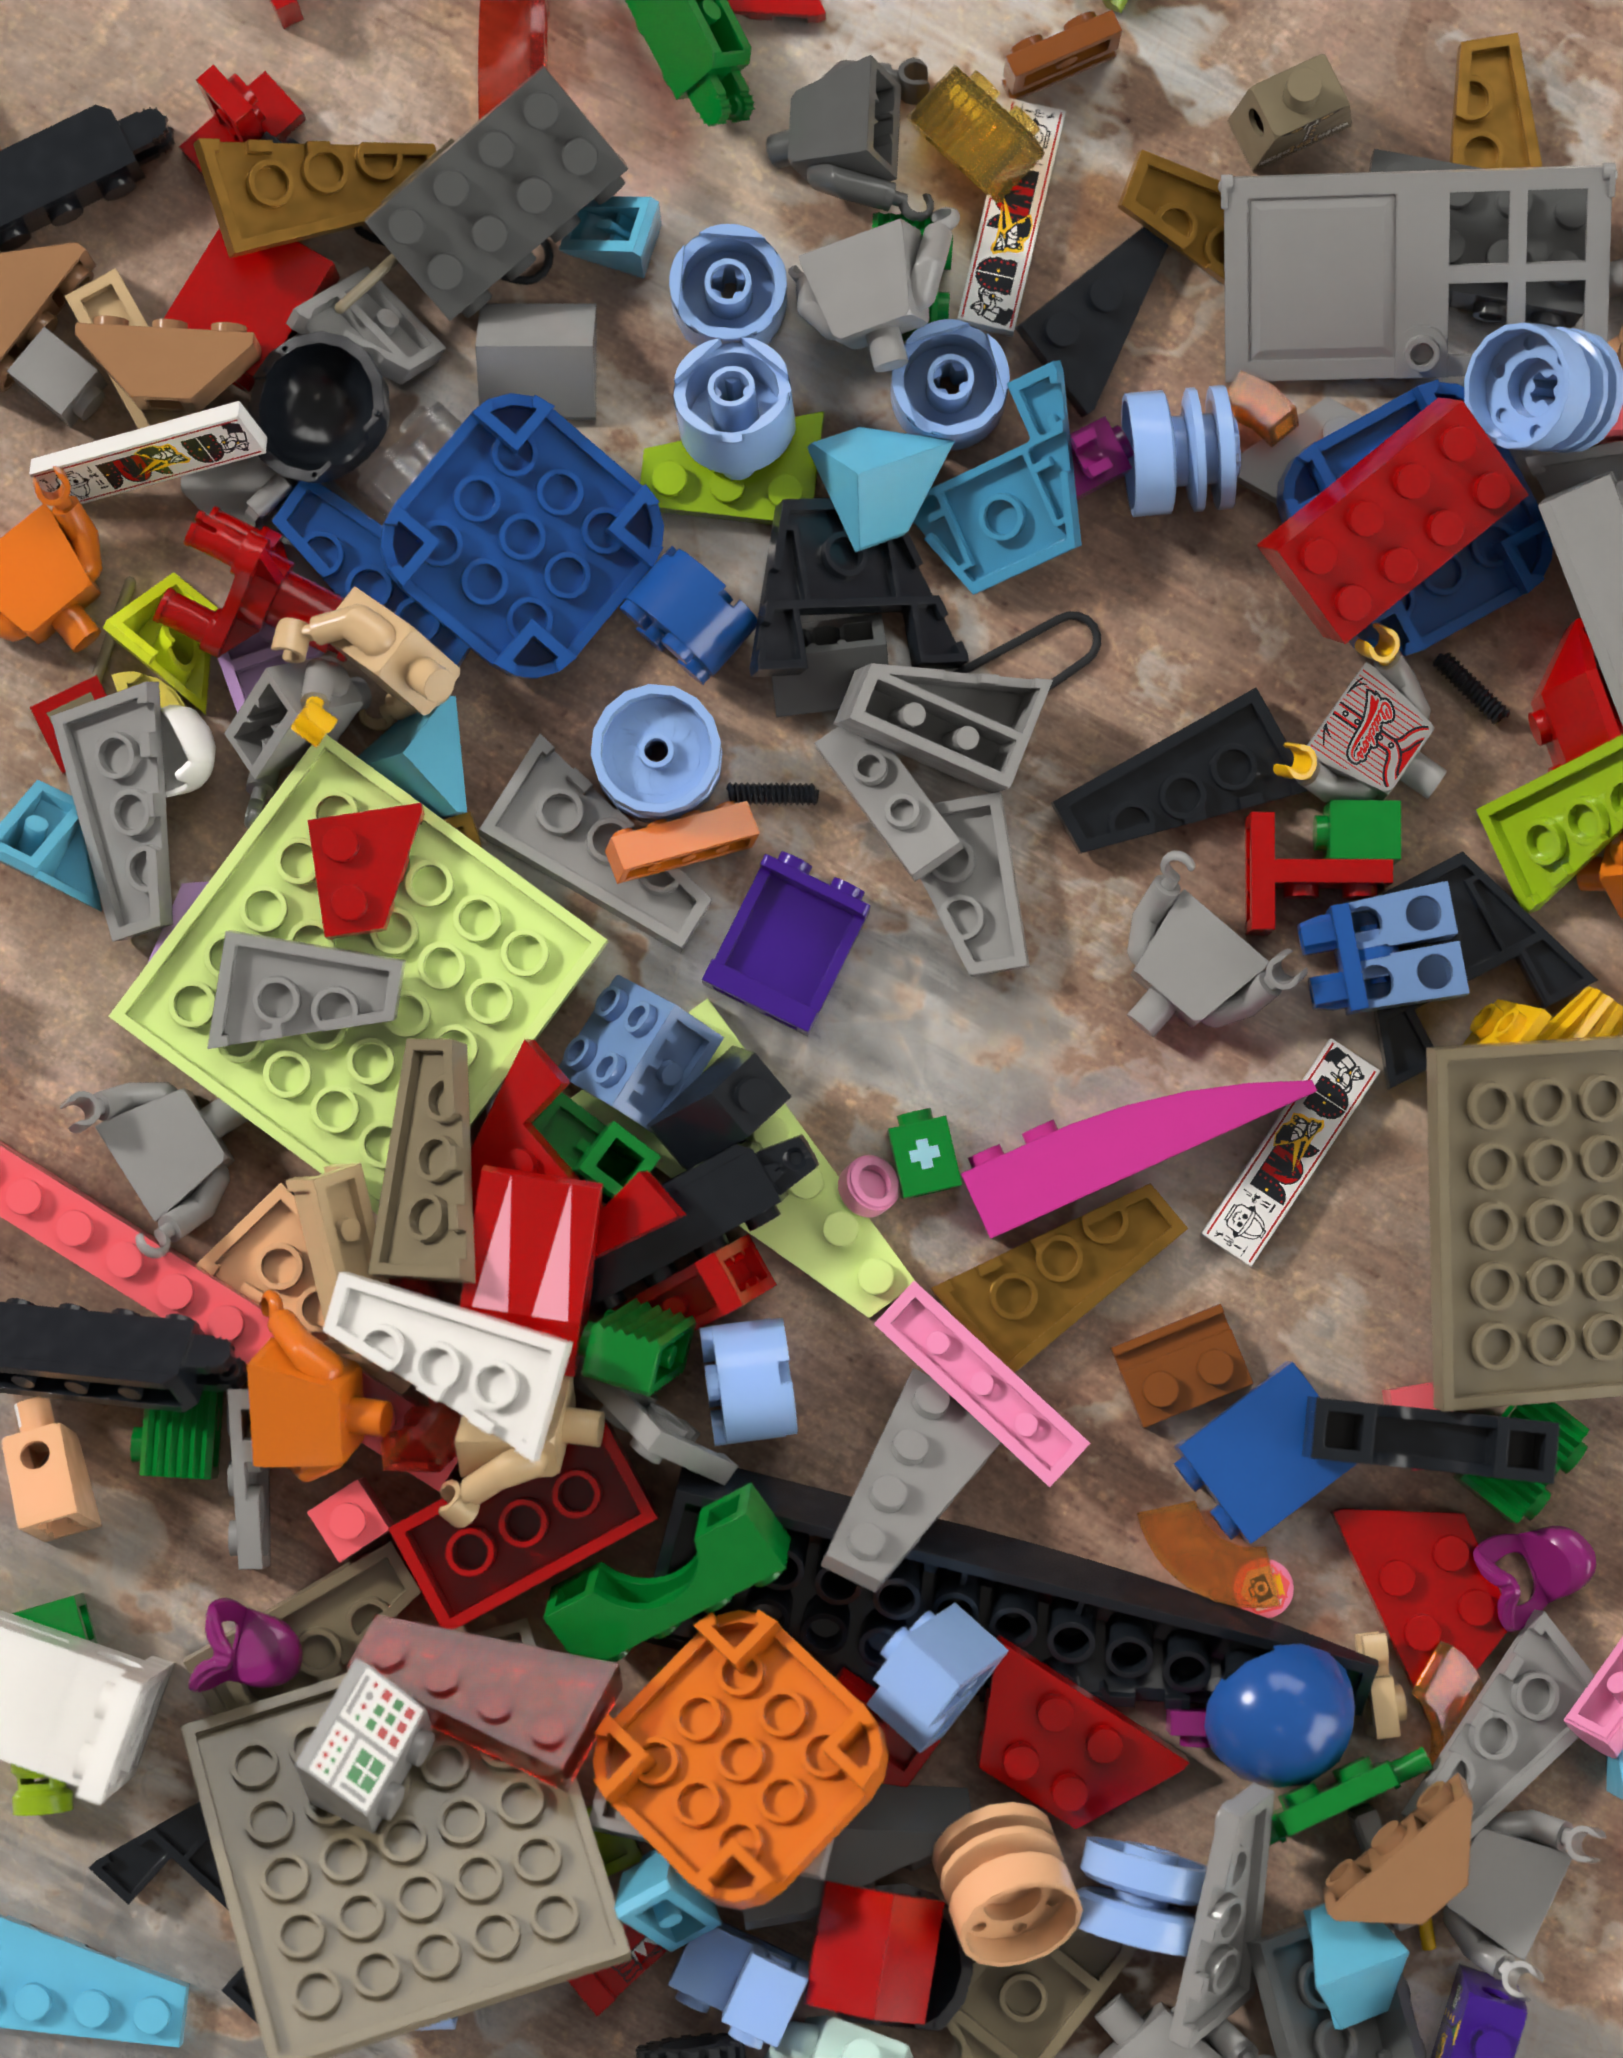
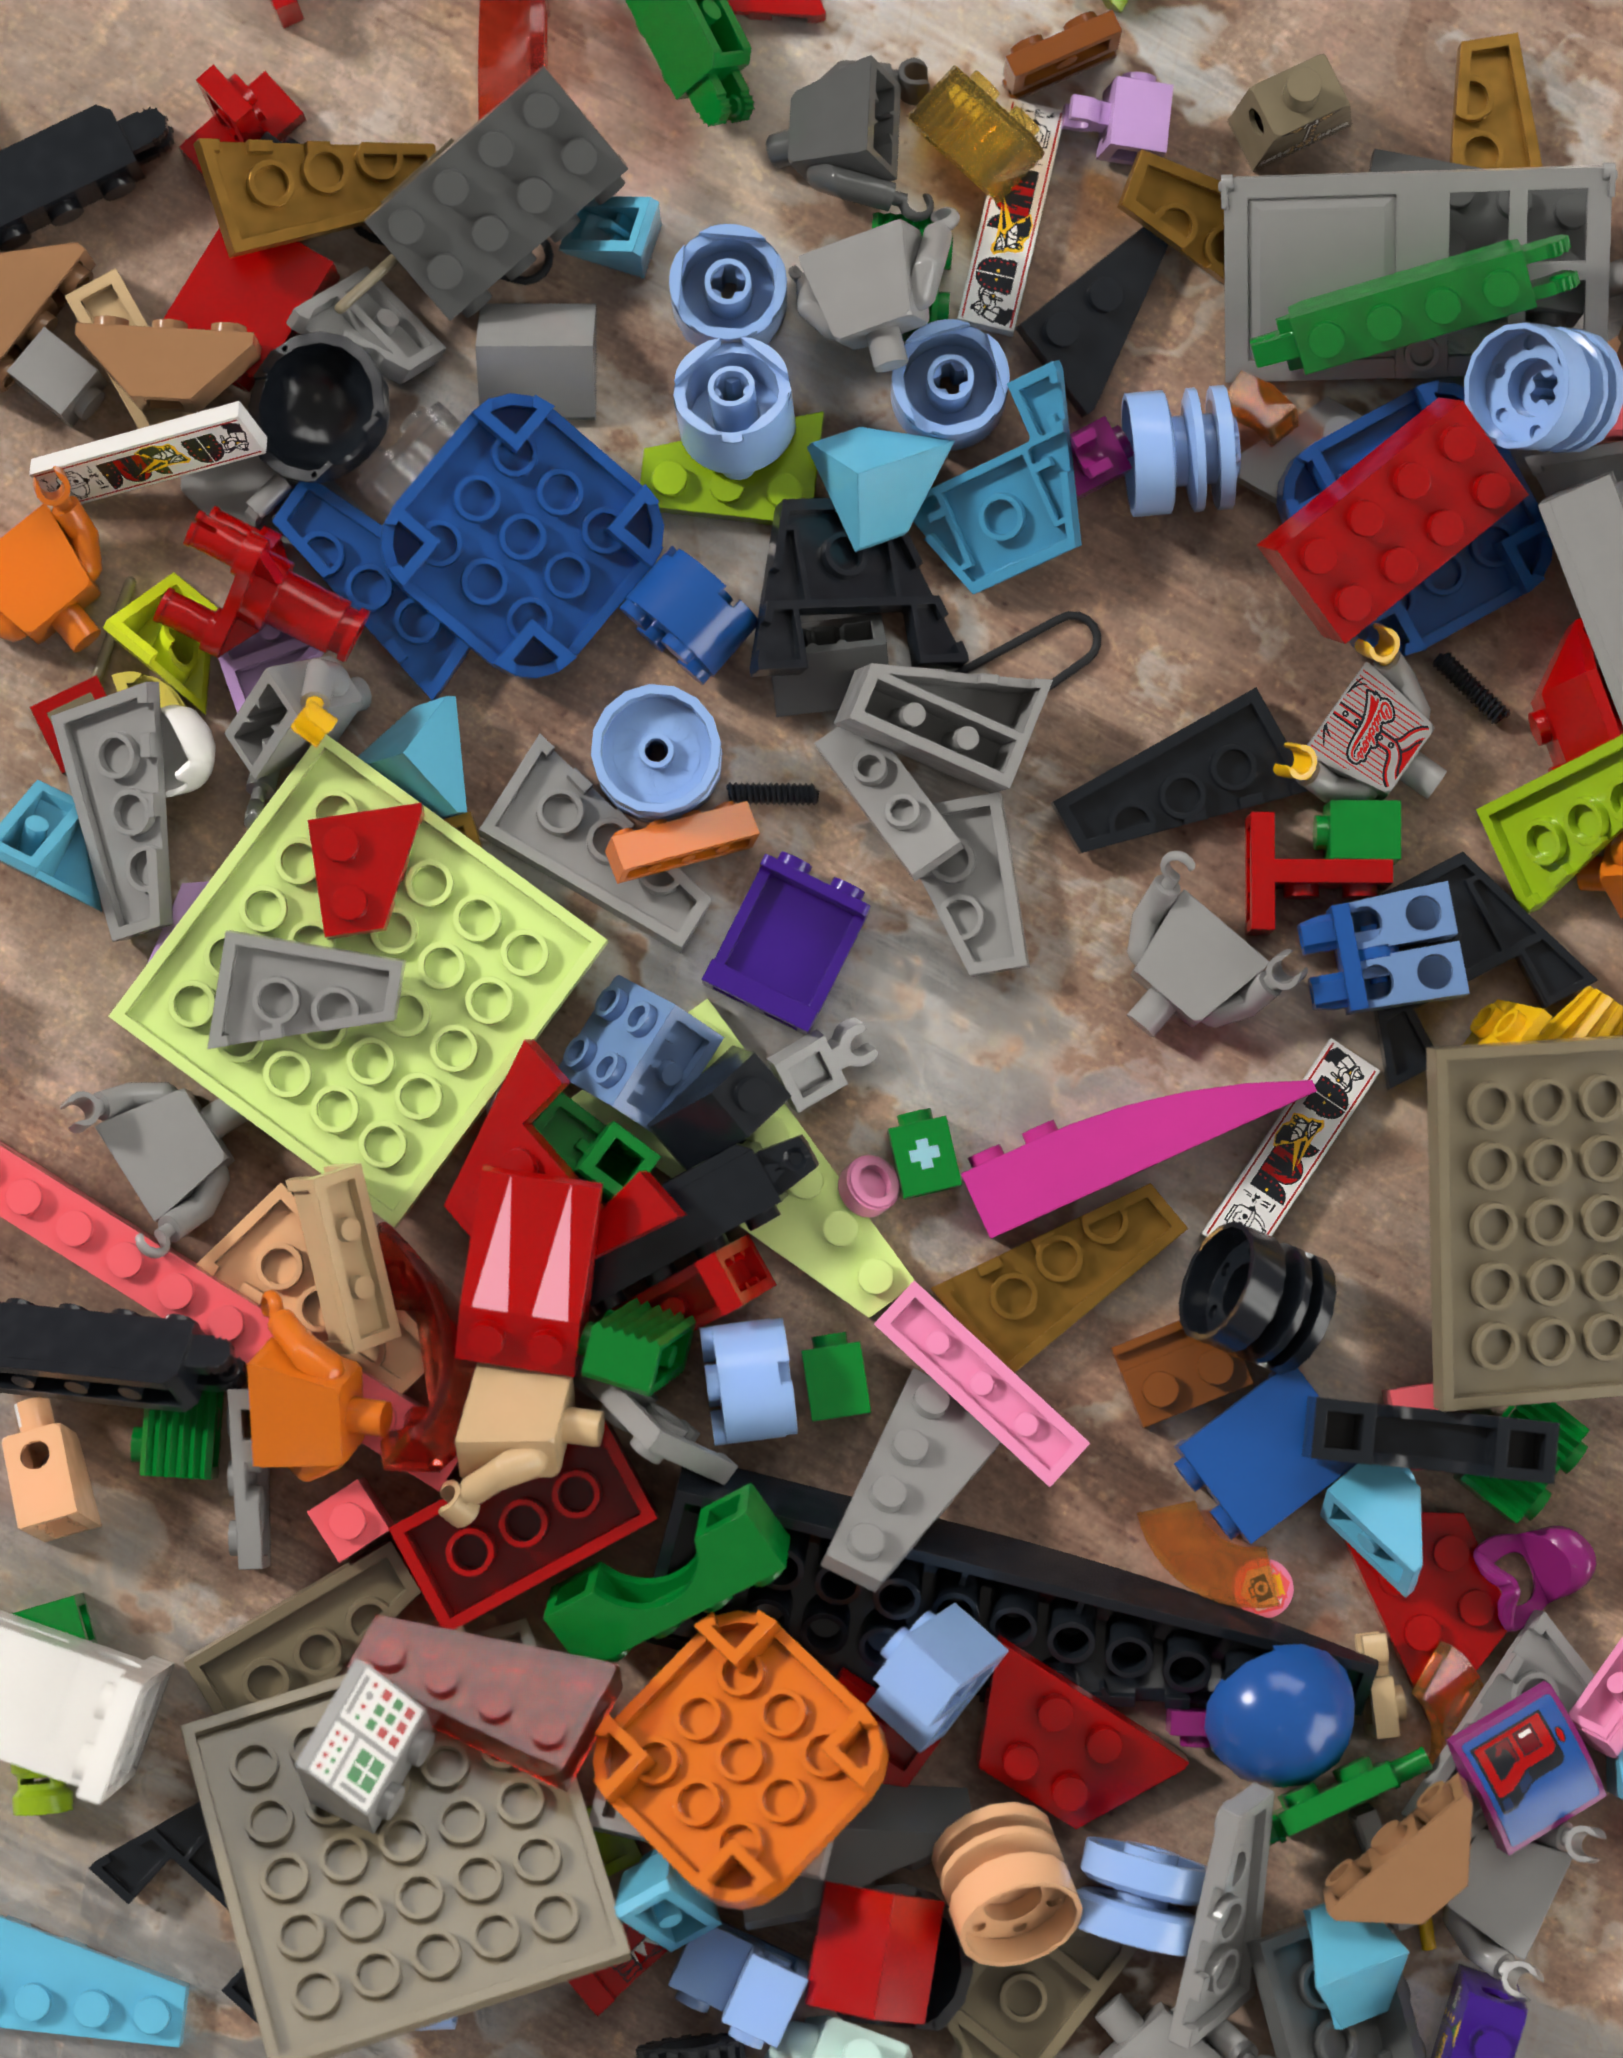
magenta piece [188,1597,302,1693] -> none
tan torso [271,586,461,730] -> none
white wing [323,1271,573,1462] -> none
dark tan wing [368,1039,475,1283] -> none
none -> light grey plate [767,1017,879,1114]
none -> green brick [801,1332,871,1422]
none -> lavender brick [1061,72,1174,165]
none -> black wheel [1179,1221,1337,1374]
none -> green hinge [1250,234,1580,375]
none -> medium azure slope [1320,1463,1423,1598]
none -> slope [1446,1681,1607,1856]

